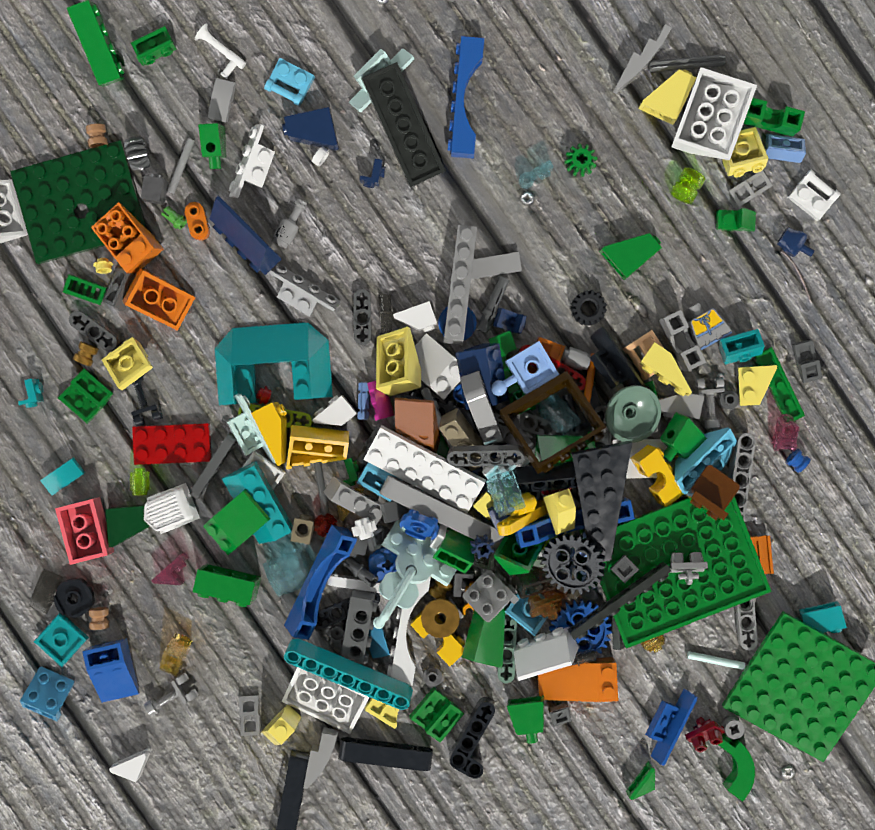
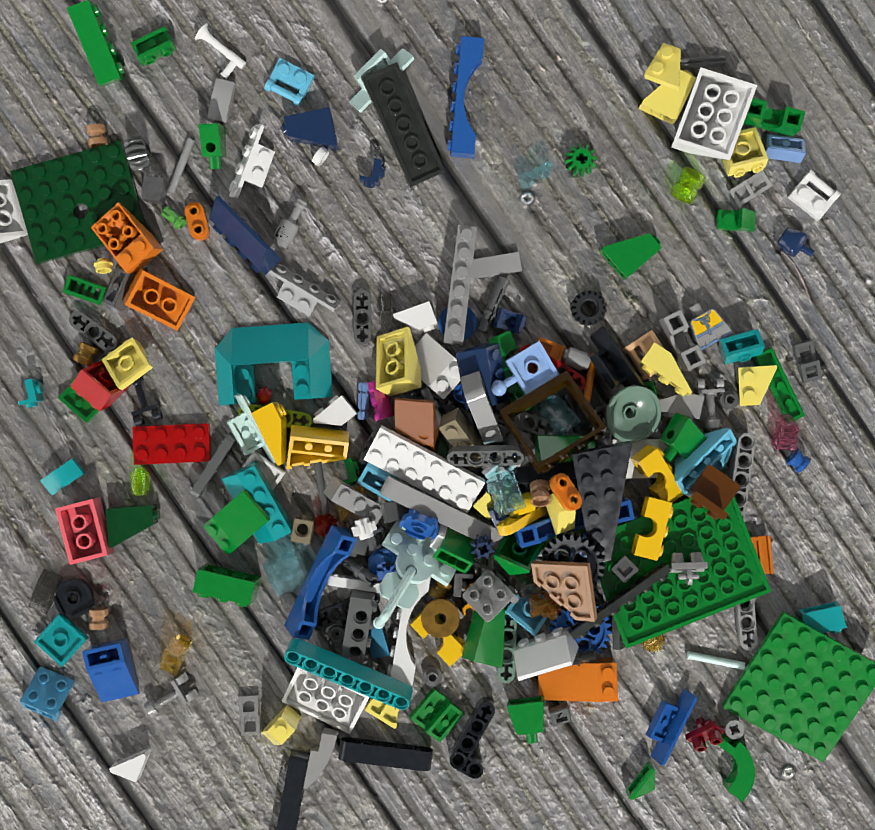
white piece [144,483,200,534] -> none
clear pink slope [151,553,189,585] -> none
light grey slope [613,24,672,94] -> none
none -> red slope [70,360,131,411]
none -> medium nougat wheel [529,479,551,507]
none -> medium nougat plate [531,560,597,622]
none -> orange plate [549,473,582,511]
none -> yellow arch [631,495,674,561]
none -> light yellow wing [644,43,681,91]

